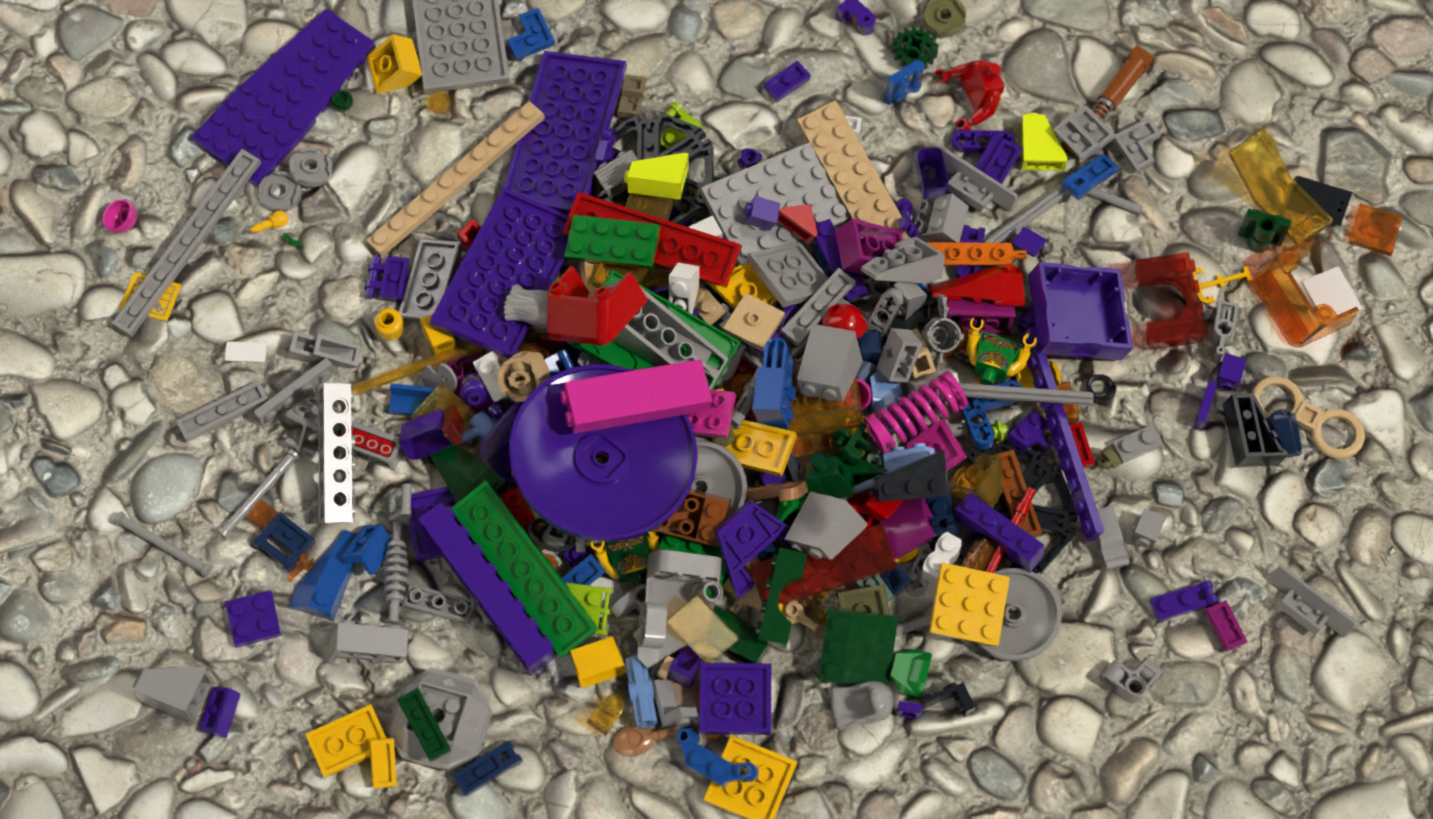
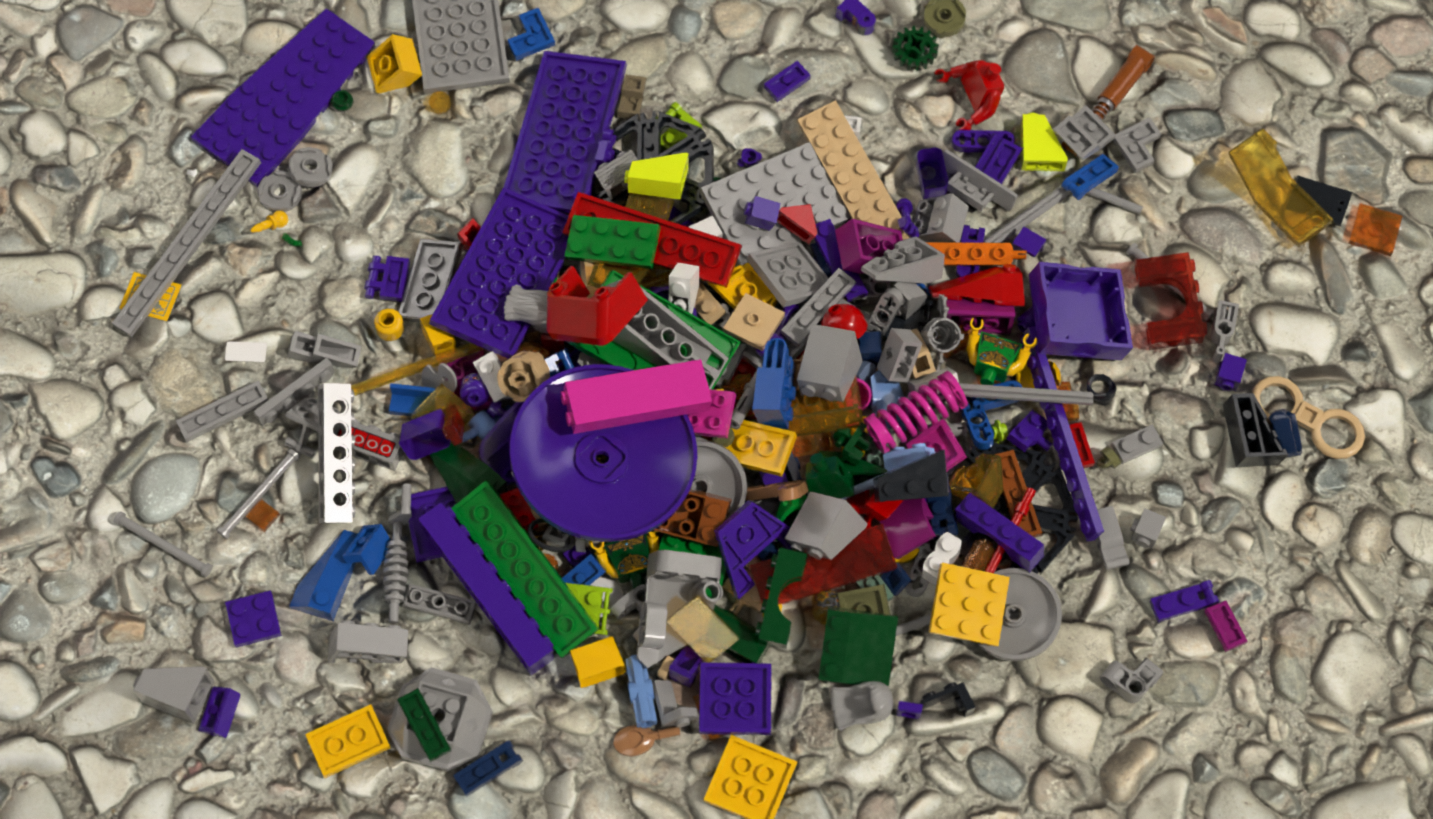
dark pink piece [102,199,137,233] -> none
dark blue plate [253,512,316,572] -> none
clear orange hand [287,552,314,582] -> none
tan plate [366,101,545,257] -> none
yellow tile [369,738,397,788] -> none
clear yellow plate [587,692,625,736] -> none
blue plate [676,728,759,787] -> none
tan piece [781,600,820,631] -> none
blue plate [885,60,924,105] -> none
green slope [891,648,932,700] -> none
yellow piece [1190,266,1253,305] -> none
dark purple tile [1193,380,1217,430] -> none
dark green plate [1237,209,1291,253] -> none
clear orange windscreen [1252,237,1359,348] -> none
light grey bracket [1269,565,1356,637] -> none
white sticker [1302,266,1363,324] -> none

